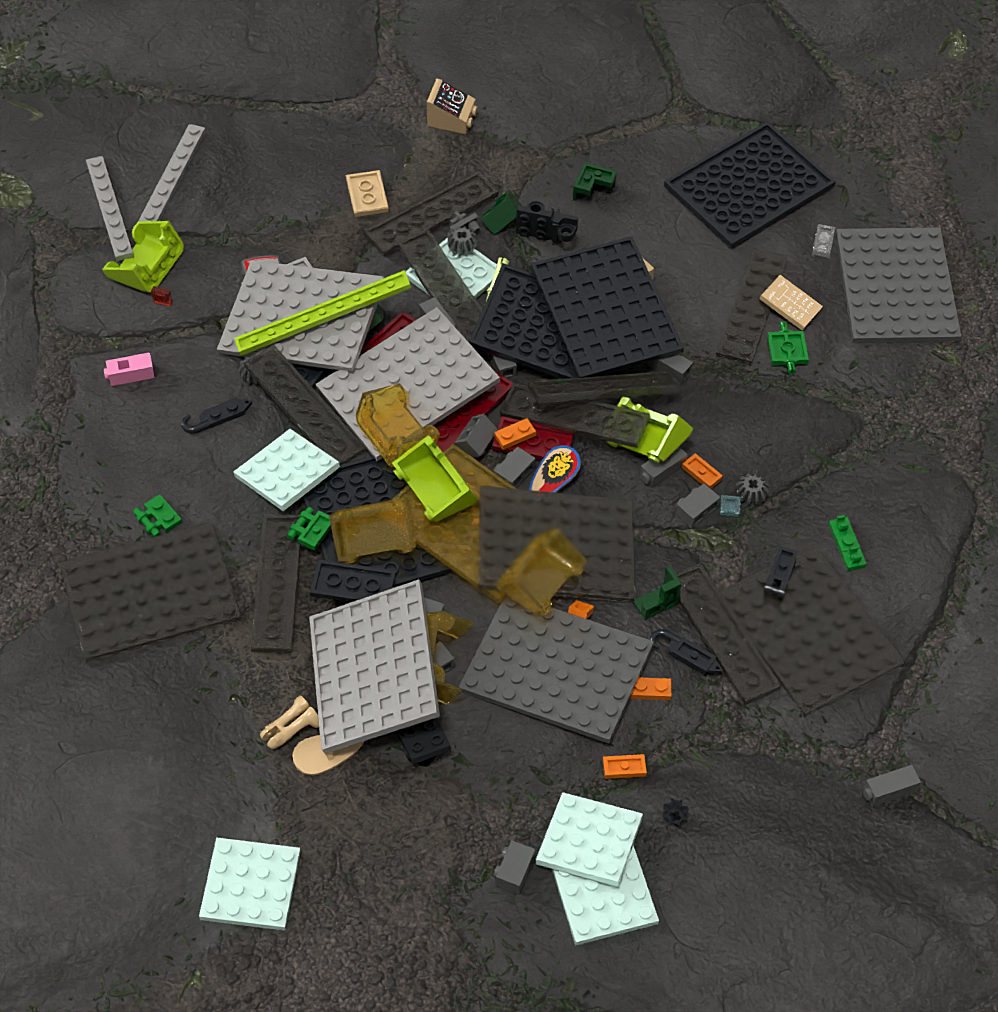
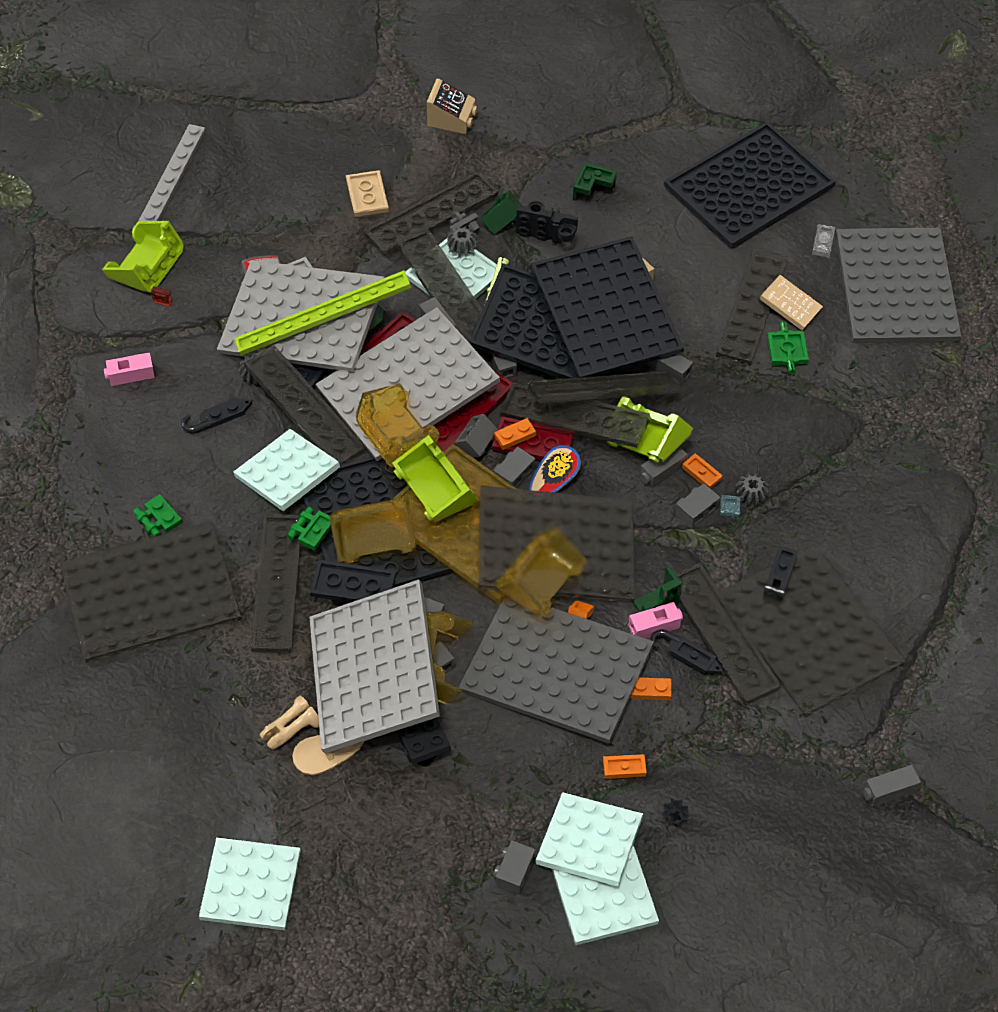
light grey plate [86,156,134,261] -> none
green plate [828,515,867,571] -> none
none -> bright pink brick [628,602,683,639]

